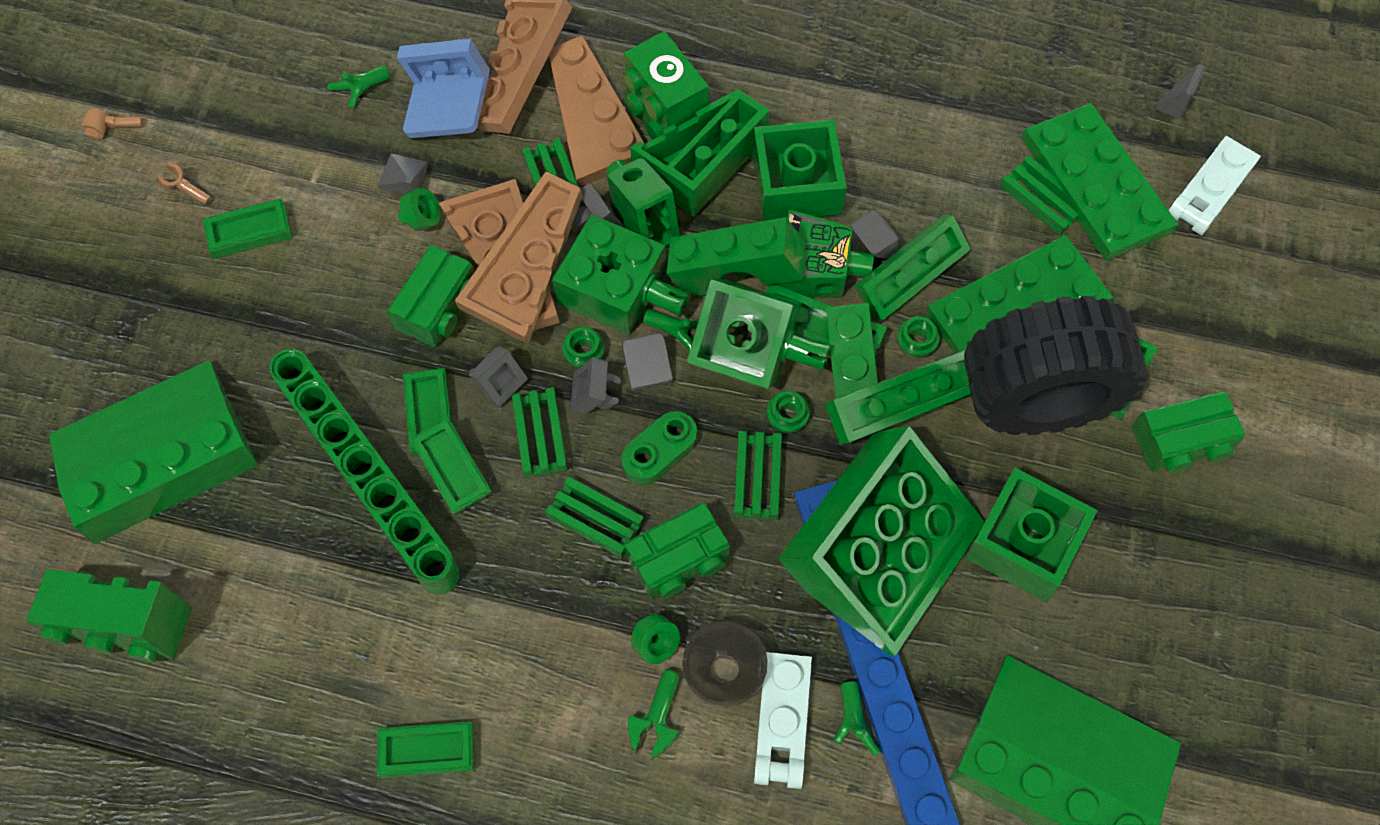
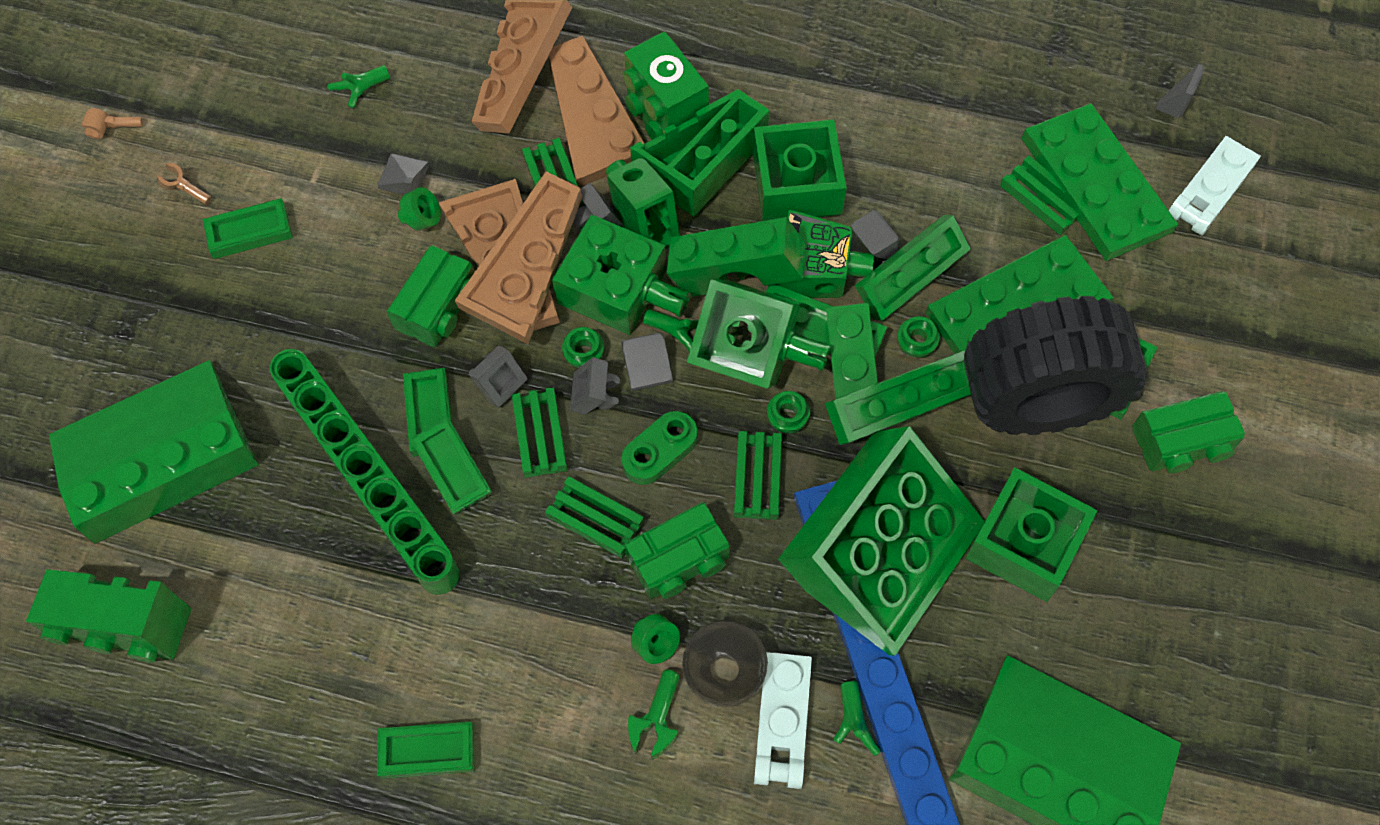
medium blue bracket [397,38,490,138] -> none

